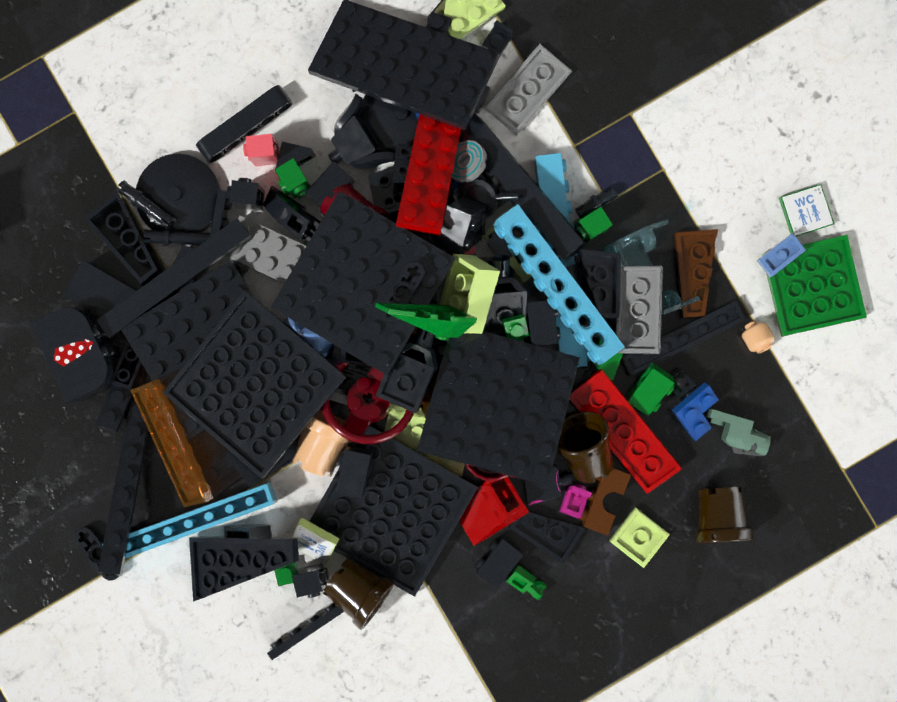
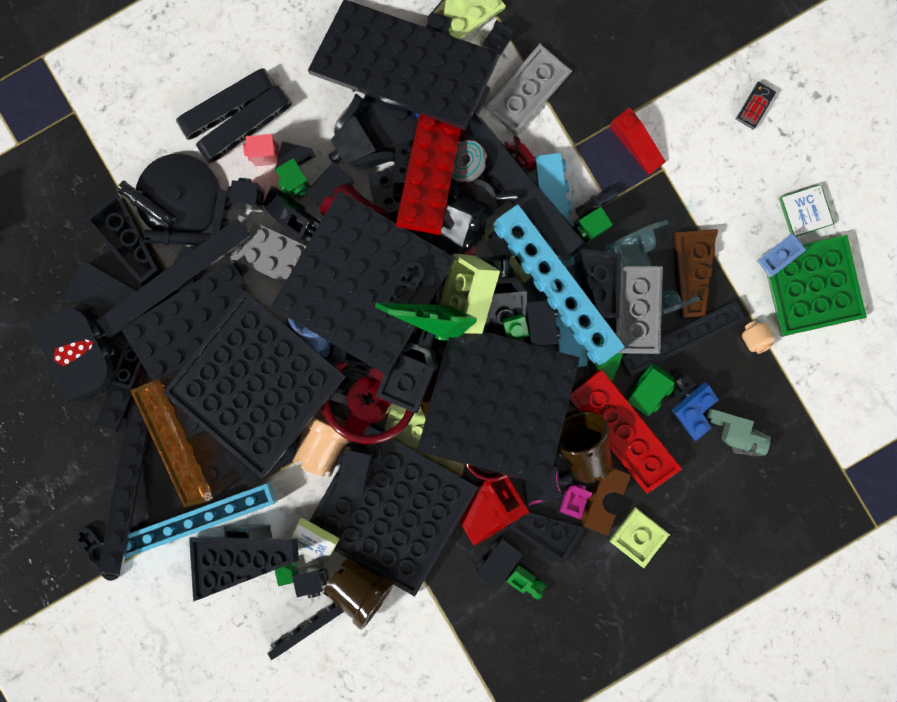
dark brown piece [695,487,754,543] -> none
none -> black beam [176,68,276,140]
none -> dark red plate [504,135,536,173]
none -> red slope [609,107,666,175]
none -> tile [735,81,776,130]

